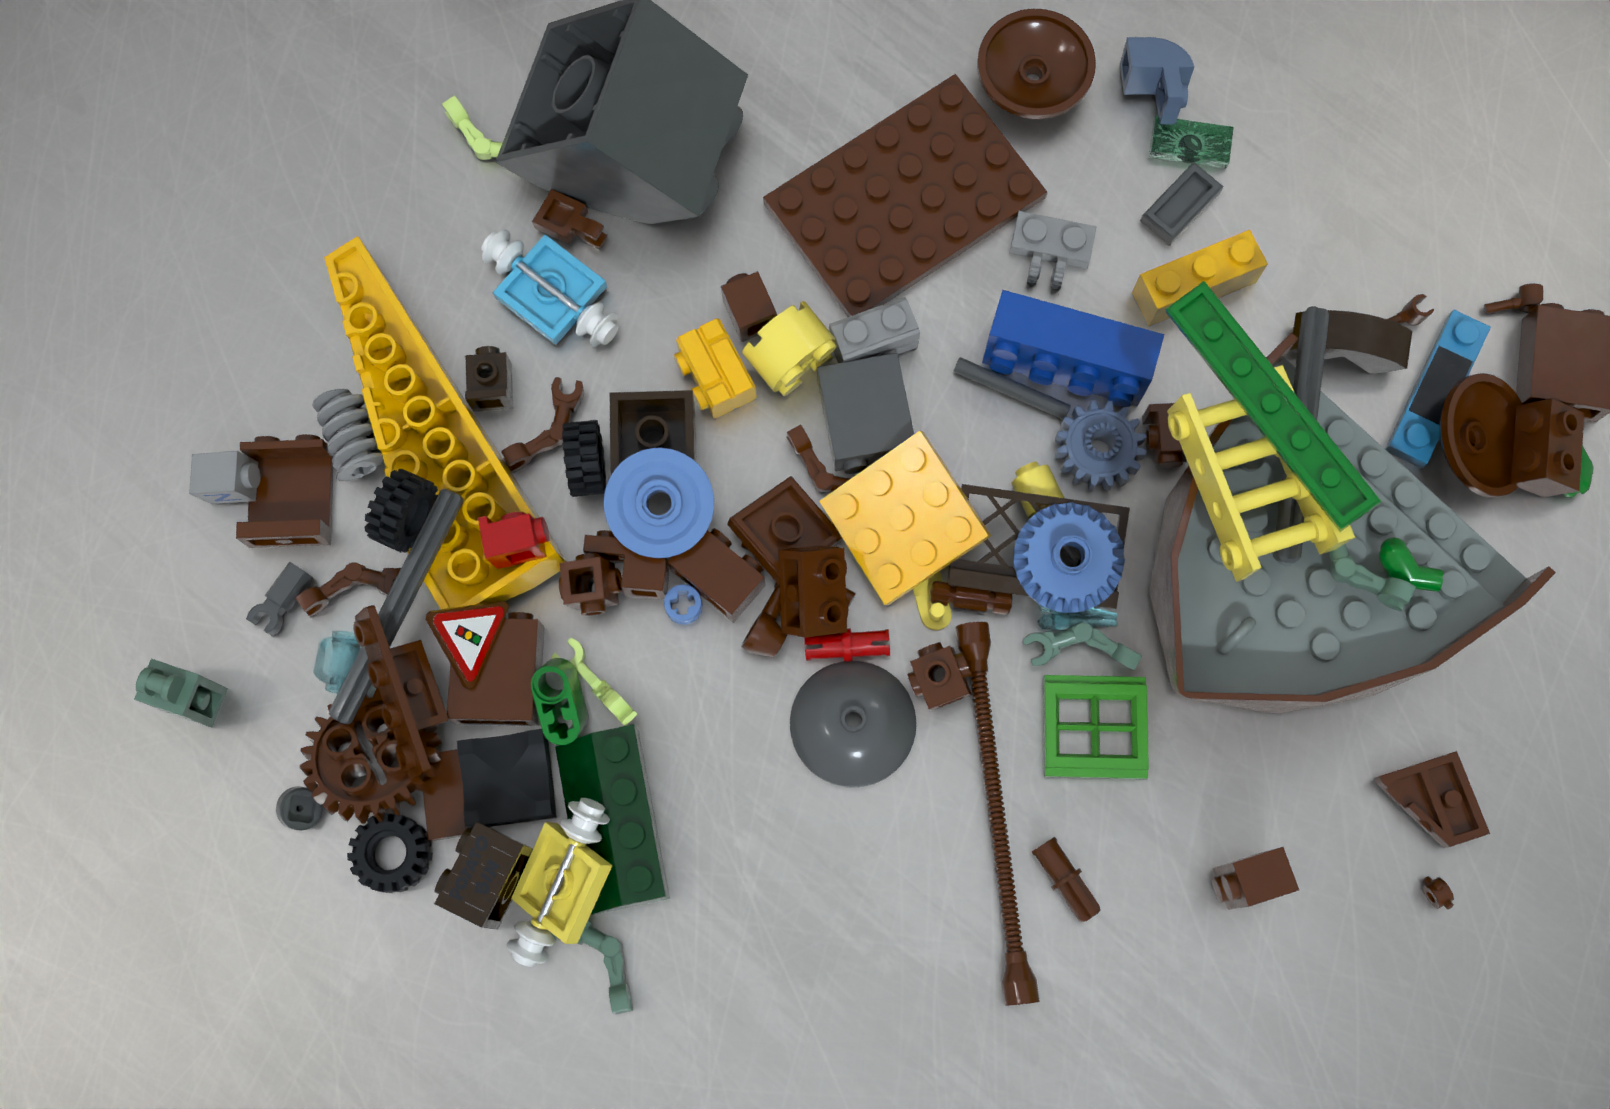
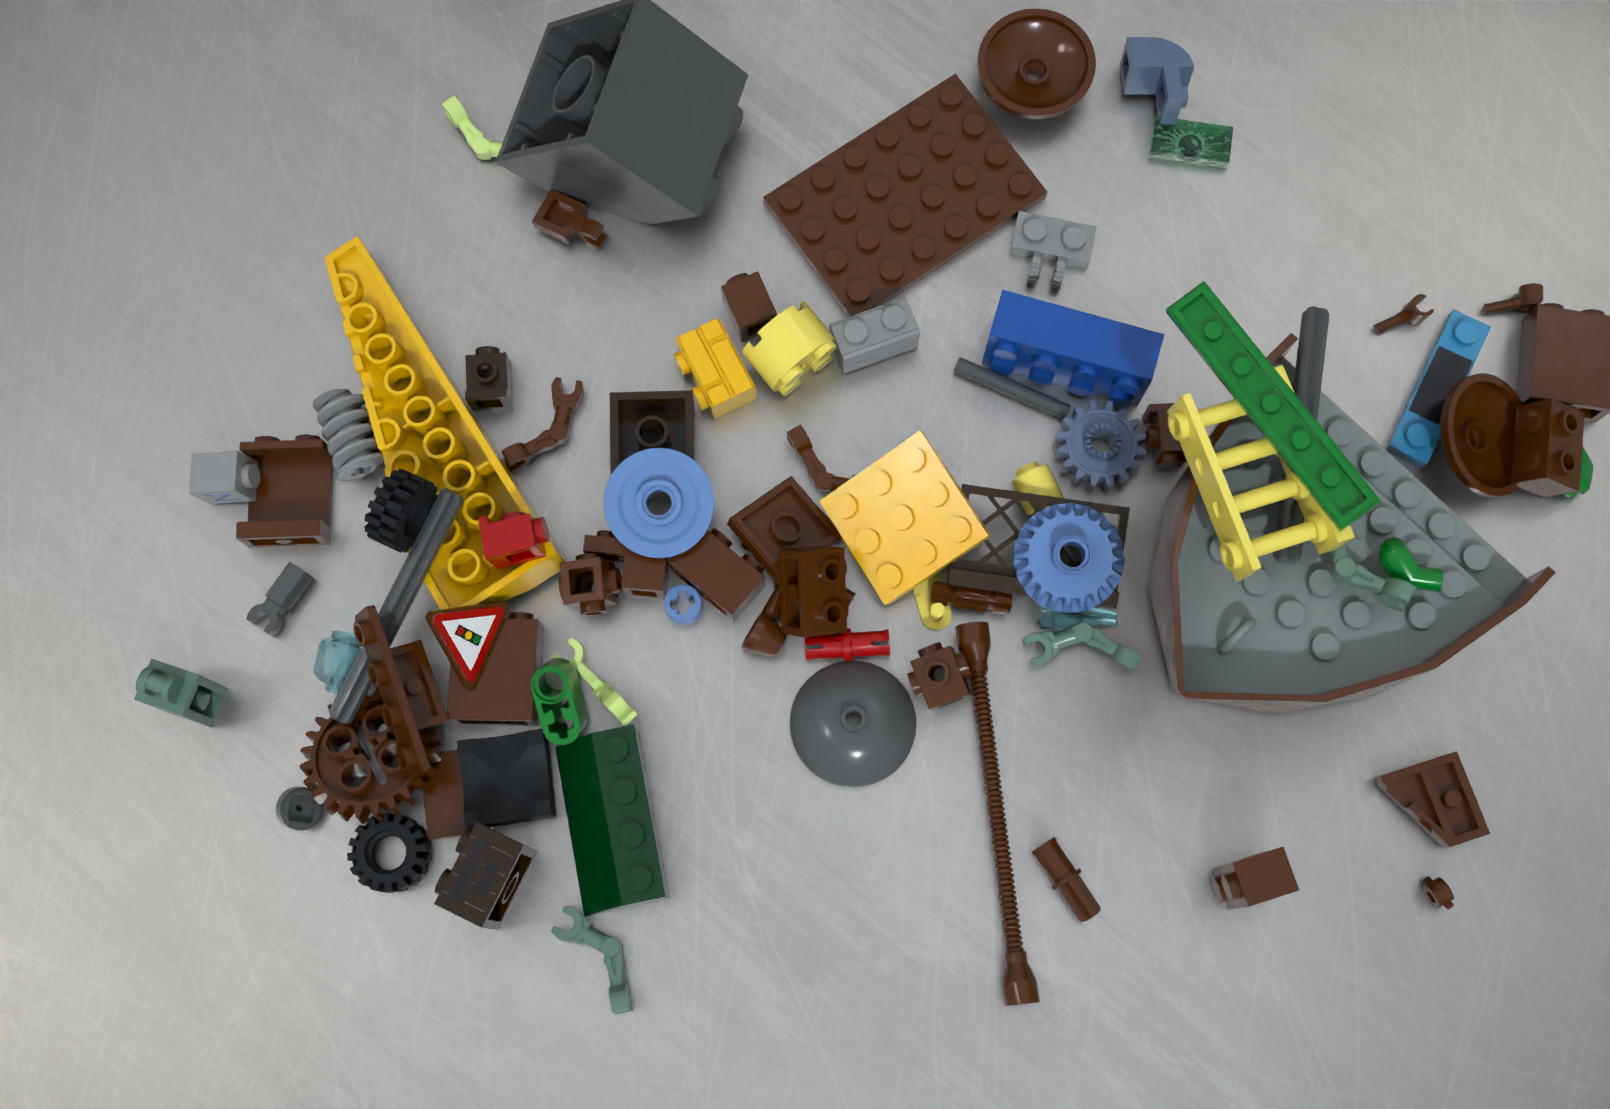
reddish brown piece [295,562,401,617] -> none
medium azure plate [481,230,619,347] -> none
light yellow plate [507,798,612,967] -> none
black tyre [562,420,606,497] -> none
dark grey brick [817,353,914,474] -> none
bright green piece [1043,675,1149,779] -> none
yellow brick [1132,229,1268,327] -> none
dark grey tile [1140,162,1224,245] -> none
dark brown brick [1290,310,1412,374] -> none

